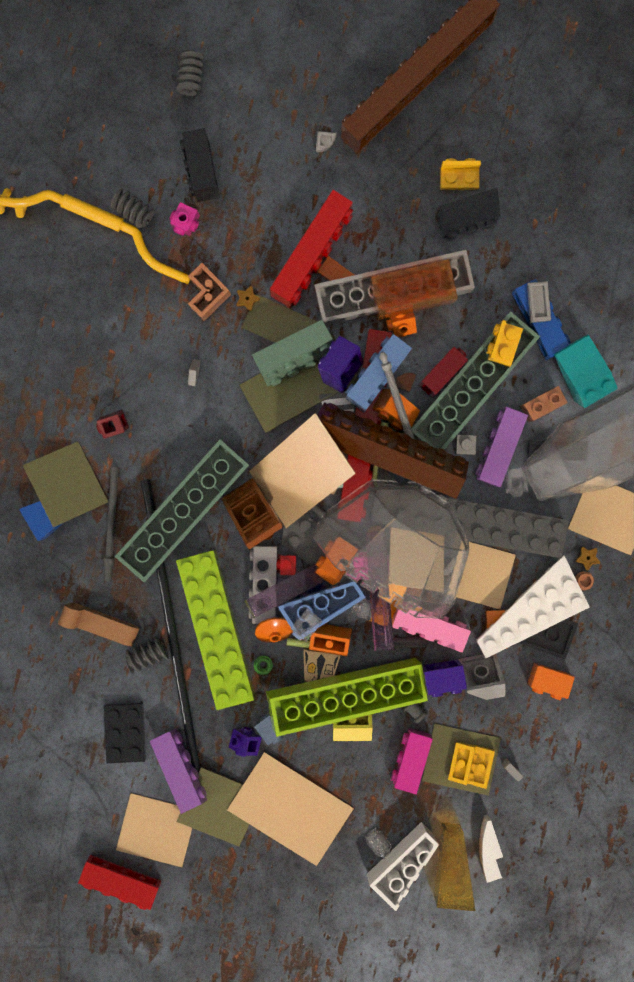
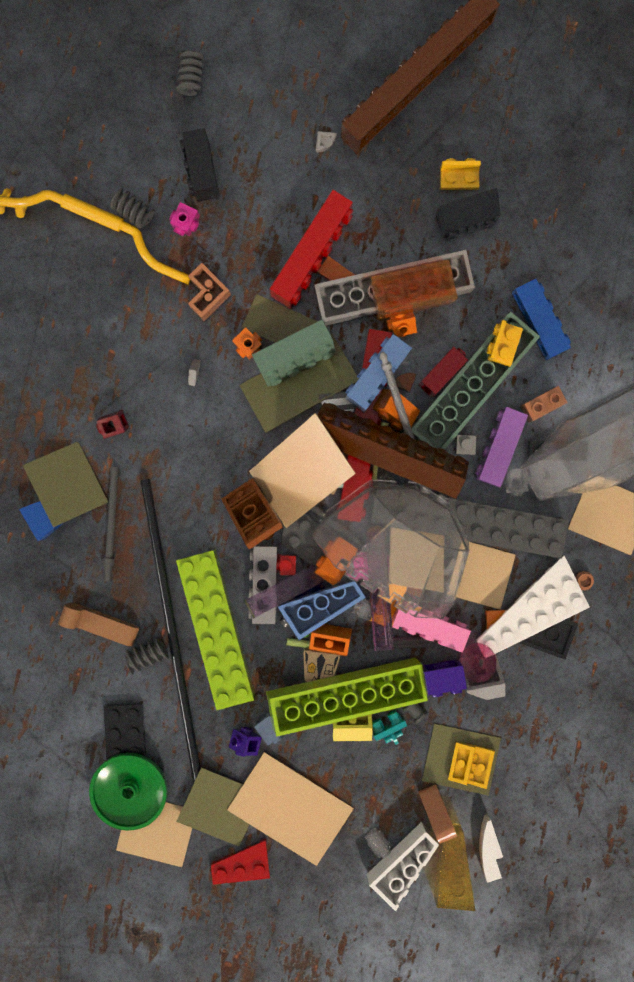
red brick [78,855,161,910] -> none
sand green brick [115,440,249,583] -> none
medium lavender brick [150,729,207,814] -> none
pearl gold plate [236,286,260,311] -> none
bright green plate [254,655,273,675] -> none
orange dish [255,617,293,643] -> none
clear brick [291,608,322,642] -> none
dark purple brick [318,336,363,394] -> none
dark pink brick [391,728,433,795] -> none
light grey tile [502,758,523,781] -> none
light grey tile [527,281,551,323] -> none
orange brick [527,663,575,700] -> none
teal slope [554,334,618,408] -> none
pearl gold plate [575,547,600,571] -> none
none -> green dish [89,753,168,831]
none -> red wing [211,838,270,885]
none -> orange brick [232,328,263,360]
none -> teal hips [372,710,407,745]
none -> nougat beam [418,784,457,844]
none -> clear pink dish [460,643,496,683]

